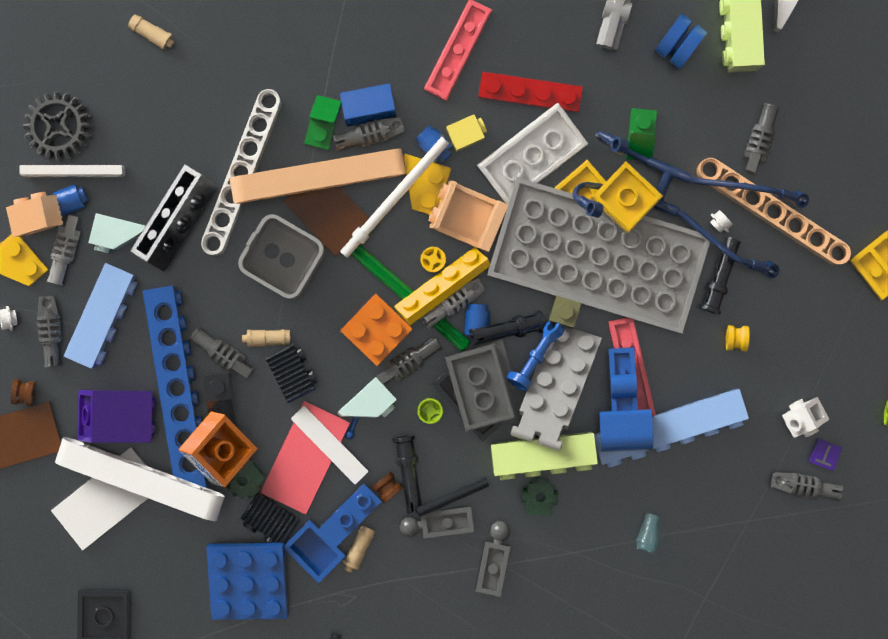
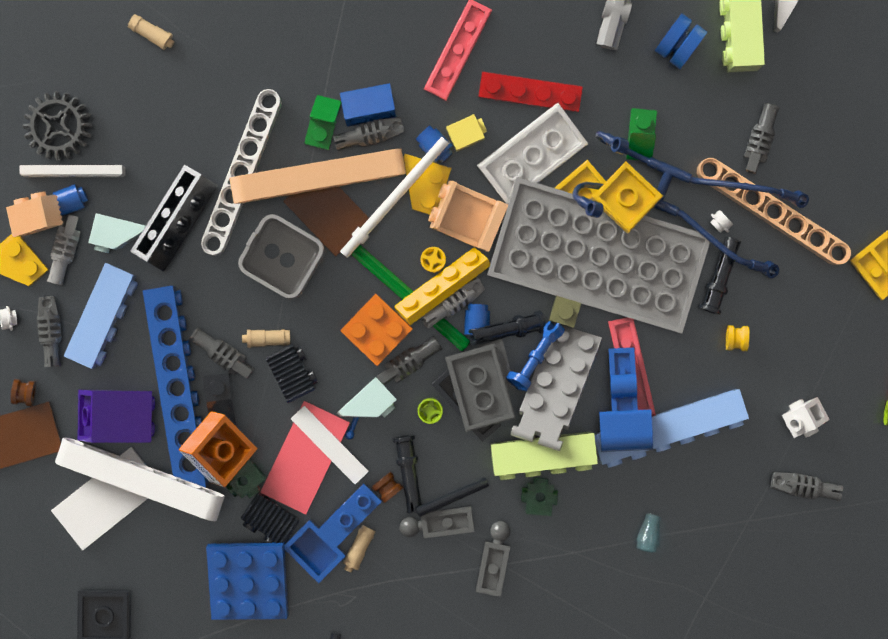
dark purple tile [808,438,843,471] -> none

